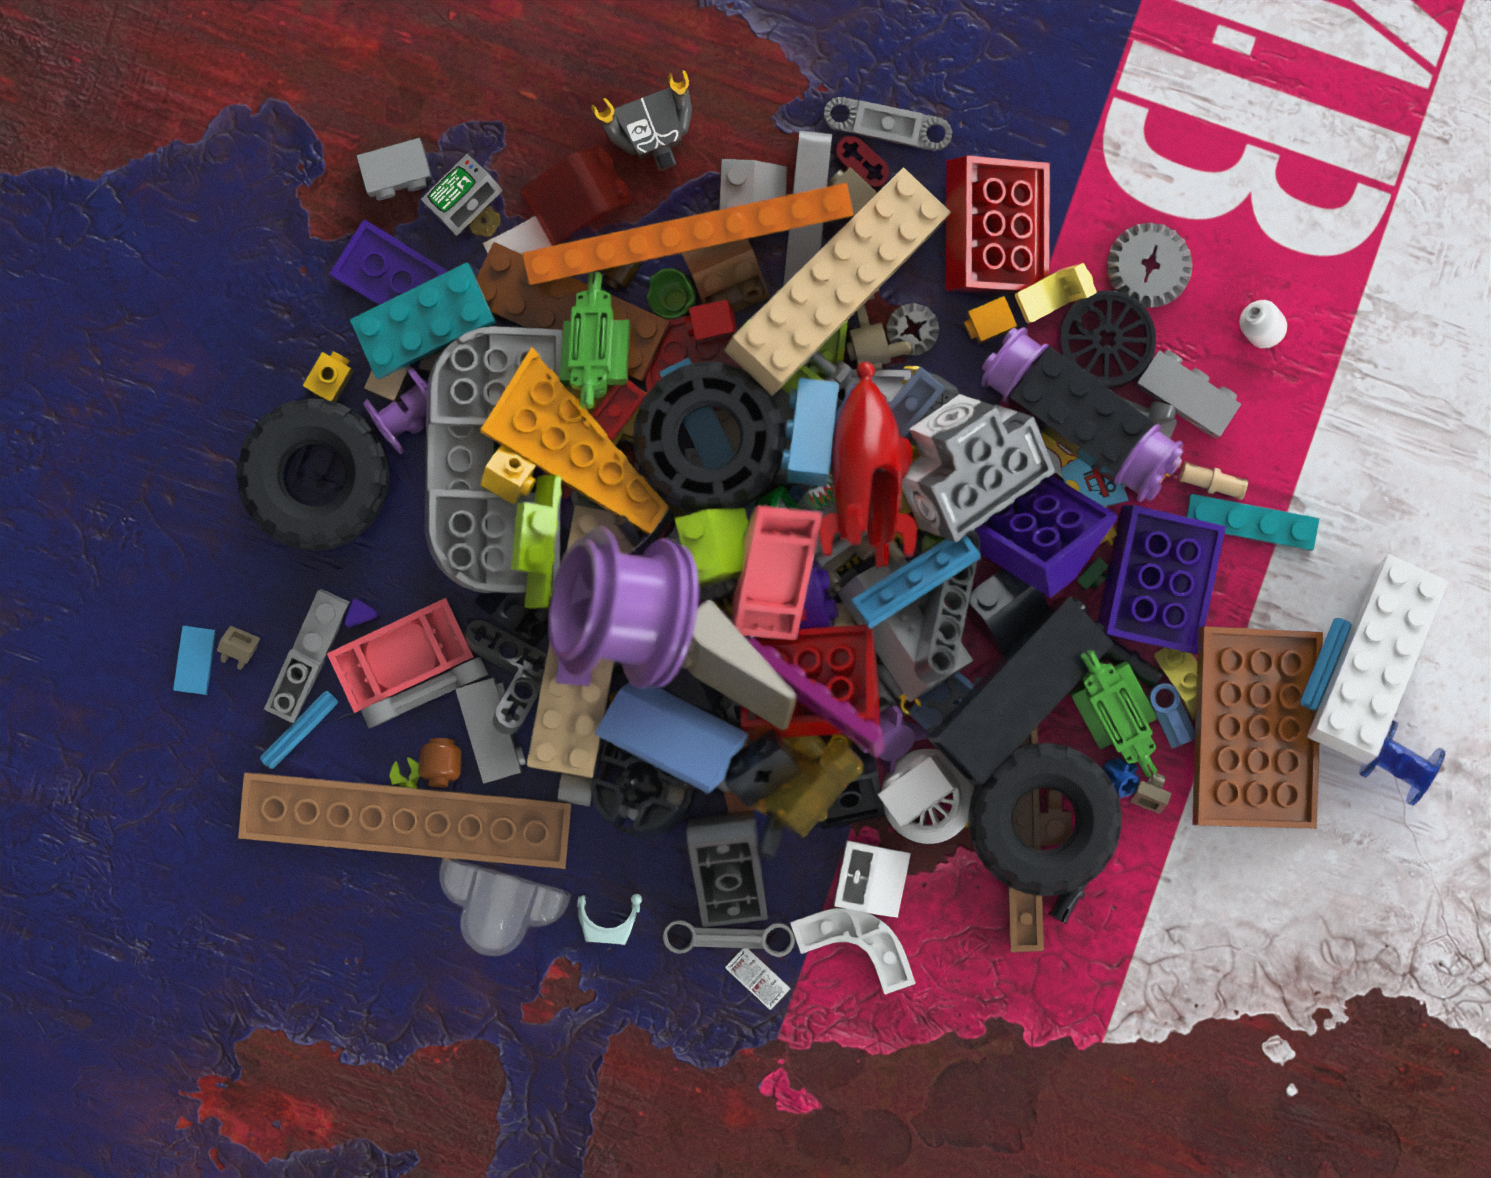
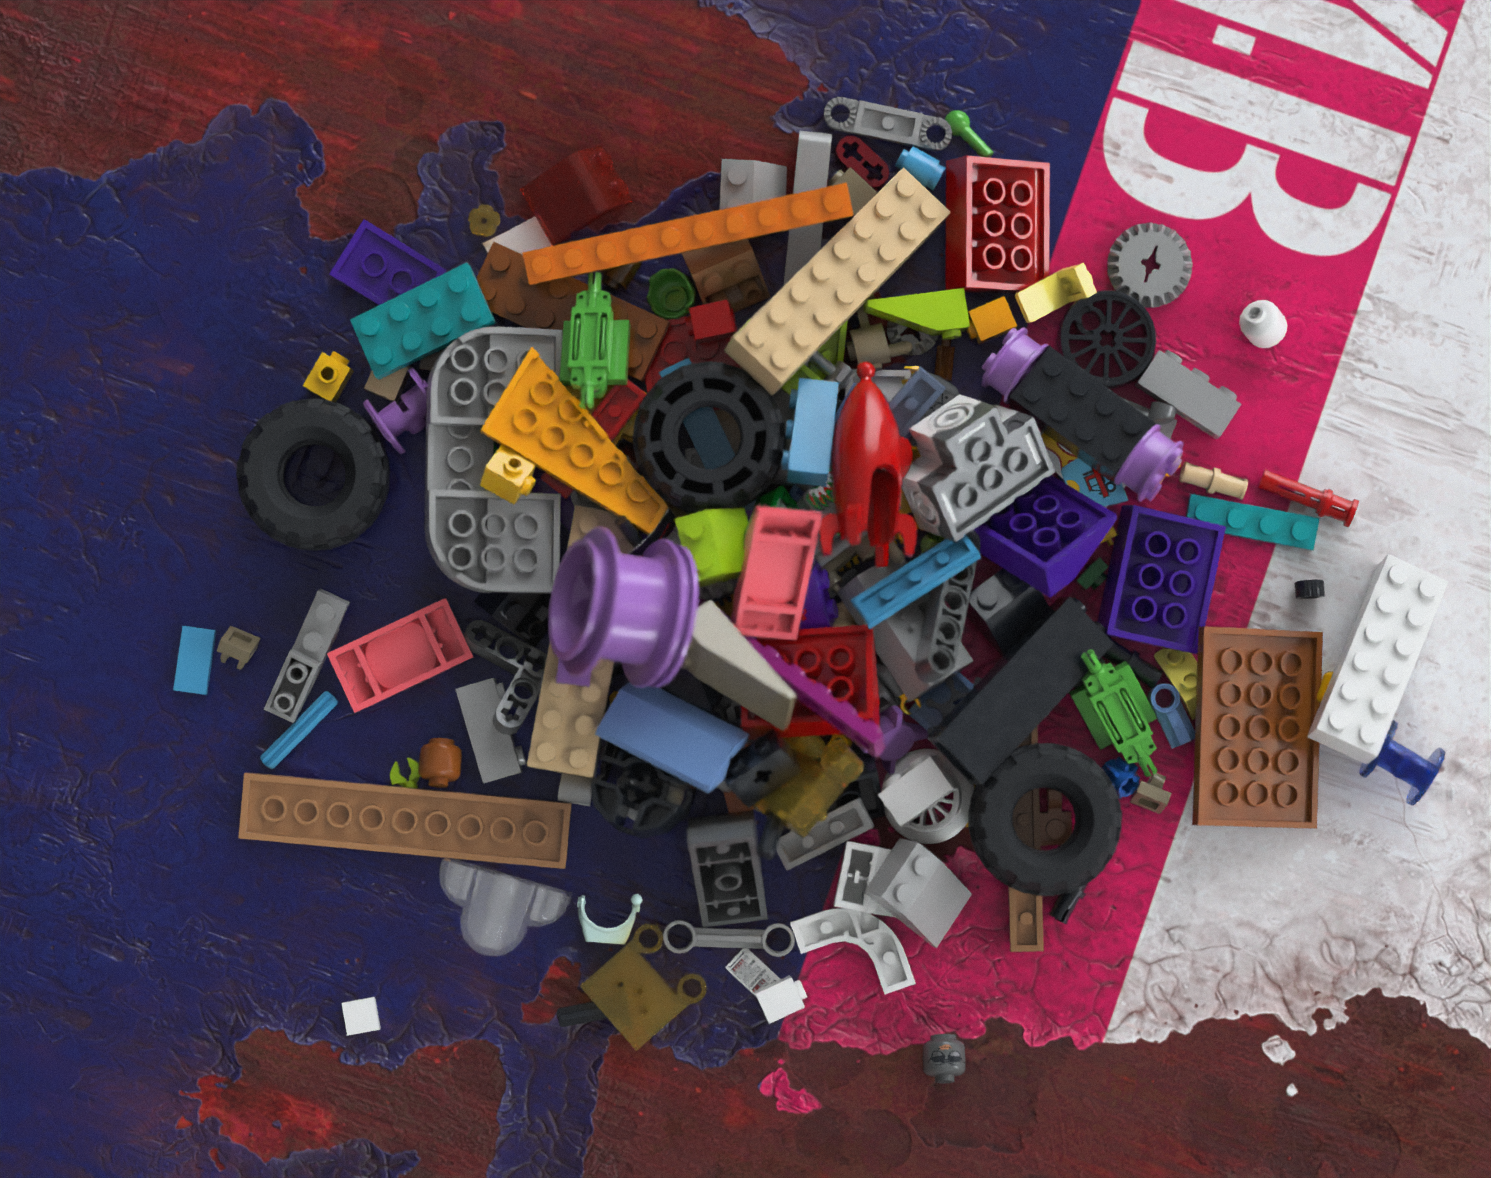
dark purple slope [345,598,381,628] -> none
light grey brick [357,138,433,200] -> none
light grey piece [361,657,488,728] -> none
light grey brick [421,154,503,236] -> none
lime bracket [511,475,561,609] -> none
dark grey torso [591,70,693,171] -> none
dark azure axle [1300,618,1352,711] -> none
none -> white tile [342,996,381,1036]
none -> clear yellow piece [557,922,707,1051]
none -> white brick [754,975,807,1024]
none -> light grey plate [776,797,875,870]
none -> lime slope [863,288,970,340]
none -> light grey slope [864,838,972,948]
none -> dark azure brick [895,146,945,190]
none -> dark grey head [922,1034,966,1084]
none -> reddish brown axle [934,339,955,382]
none -> bright green bar [945,110,994,158]
none -> red pin [1258,469,1359,527]
none -> black axle [1294,579,1325,599]

